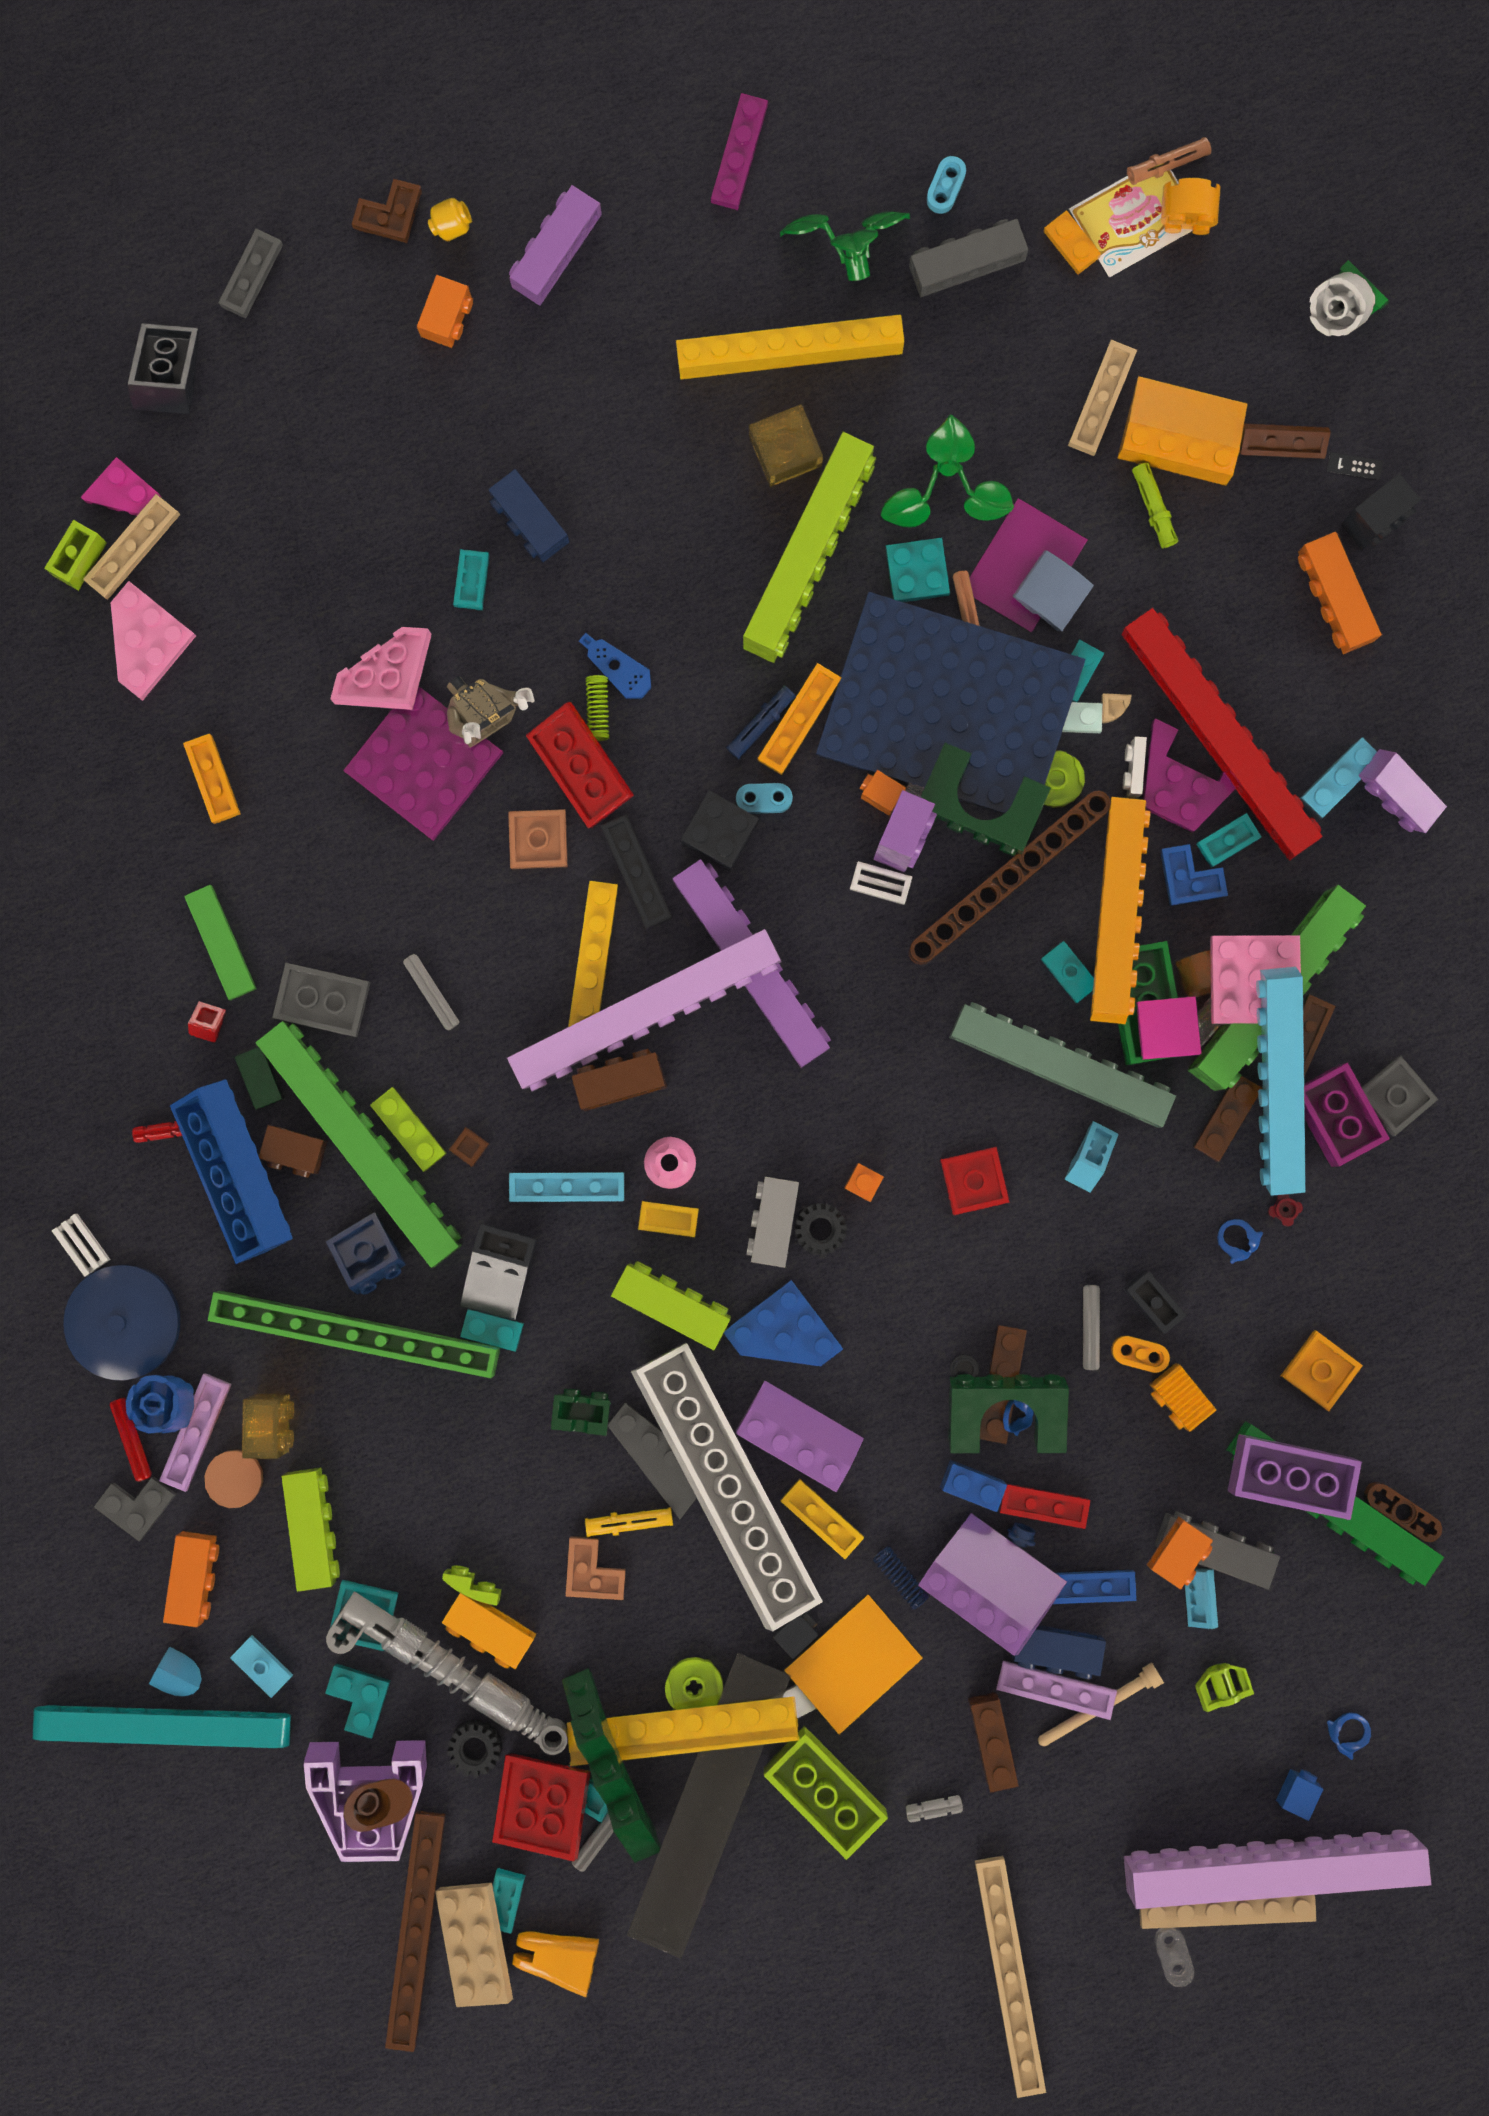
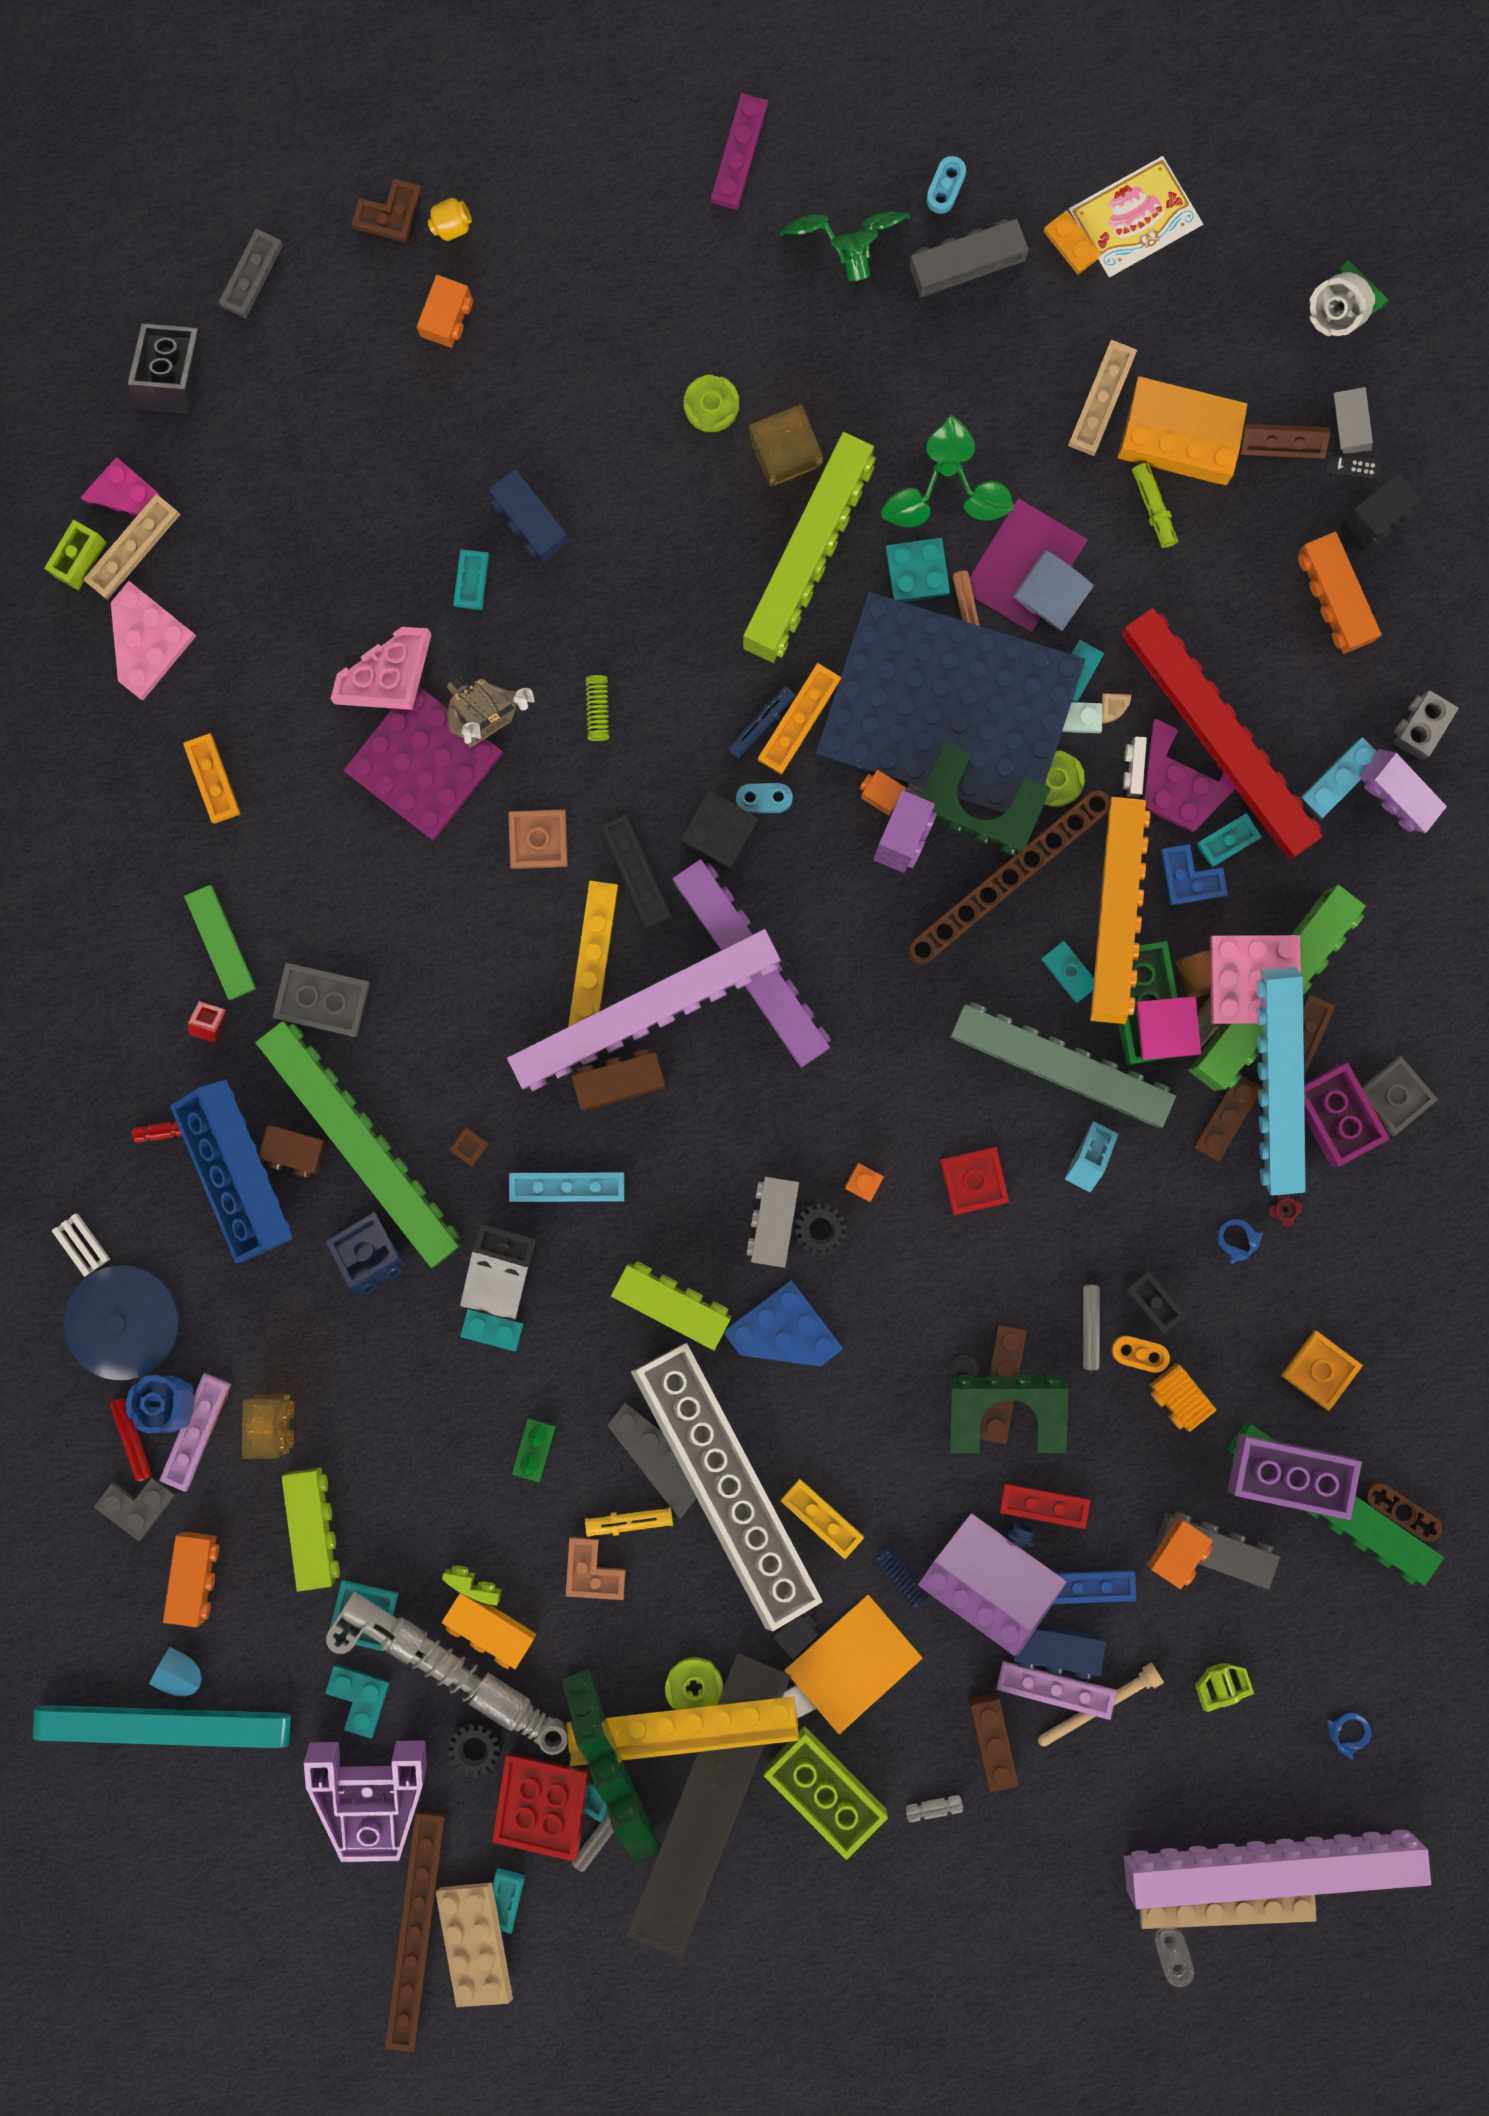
nougat tile [204,1450,263,1508] -> none
bright green brick [207,1291,500,1378] -> none
medium azure plate [230,1635,293,1698] -> none
dark green tile [235,1047,284,1110] -> none
reddish brown piece [343,1779,413,1832] -> none
lime plate [370,1087,447,1172] -> none
light grey axle [403,954,459,1030] -> none
medium lavender brick [509,185,602,305] -> none
light orange piece [512,1931,599,1997] -> none
red tile [526,702,634,829] -> none
dark green cylinder [551,1388,610,1436] -> none
blue piece [579,633,651,699] -> none
yellow tile [638,1201,699,1237] -> none
bright pink piece [644,1137,696,1189] -> none
yellow brick [676,315,904,380] -> none
medium lavender slope [736,1380,864,1492] -> none
white tile [850,861,912,905] -> none
blue brick [940,1460,1007,1512] -> none
tan plate [975,1856,1046,2098] -> none
blue piece [1003,1400,1034,1436] -> none
nougat pin [1127,137,1211,185] -> none
light orange brick [1161,178,1220,235] -> none
medium azure plate [1185,1567,1218,1629] -> none
blue brick [1276,1769,1323,1821] -> none
none -> green tile [512,1418,556,1482]
none -> lime tile [684,375,739,432]
none -> light grey hinge [1334,387,1373,454]
none -> light grey brick [1393,690,1458,761]

